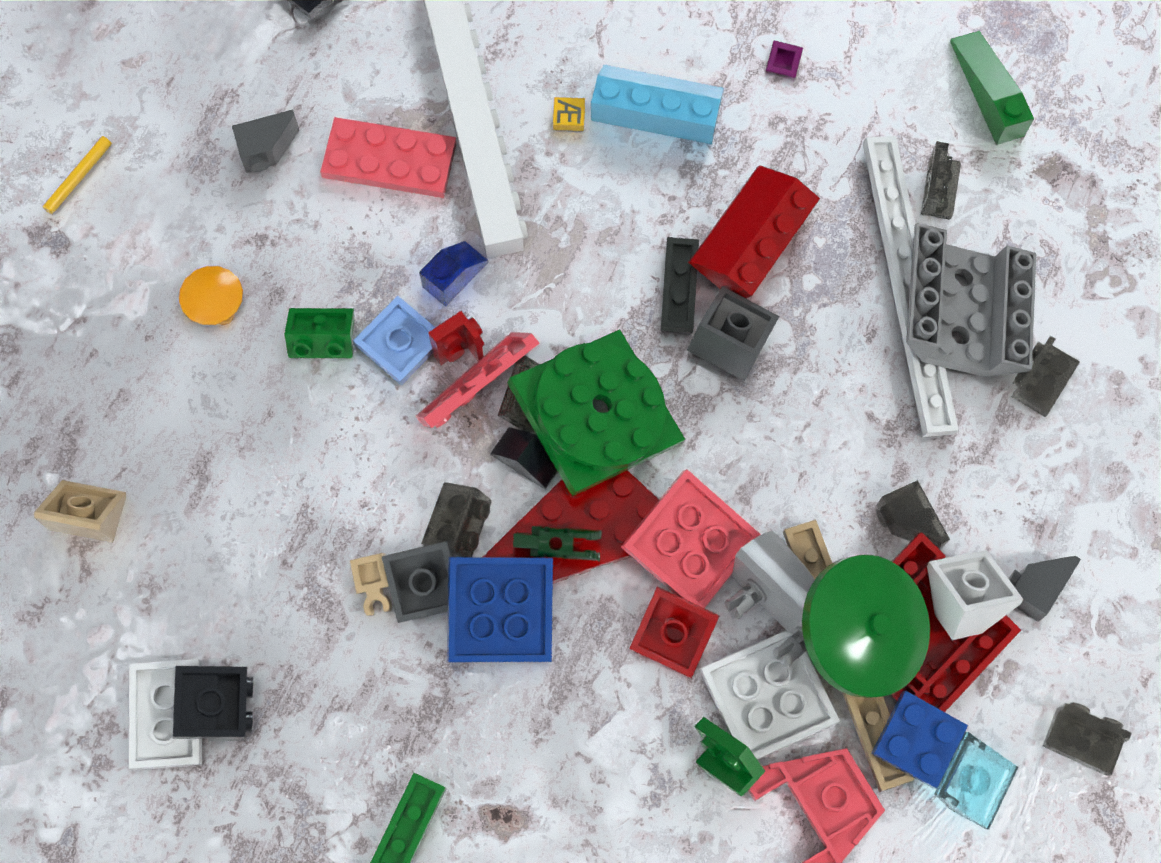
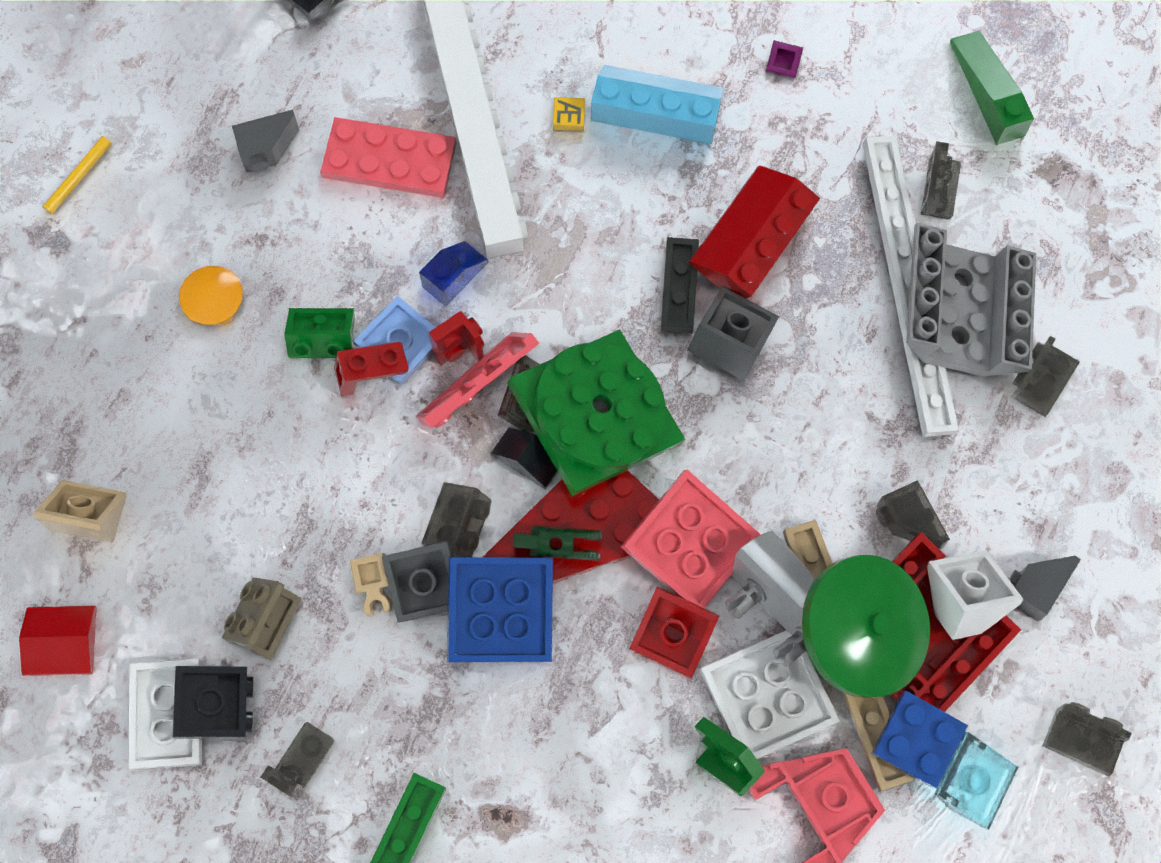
none -> red slope [19,606,97,676]
none -> dark tan bracket [222,578,302,660]
none -> clear smoke bracket [260,722,335,801]
none -> red bracket [334,342,409,397]

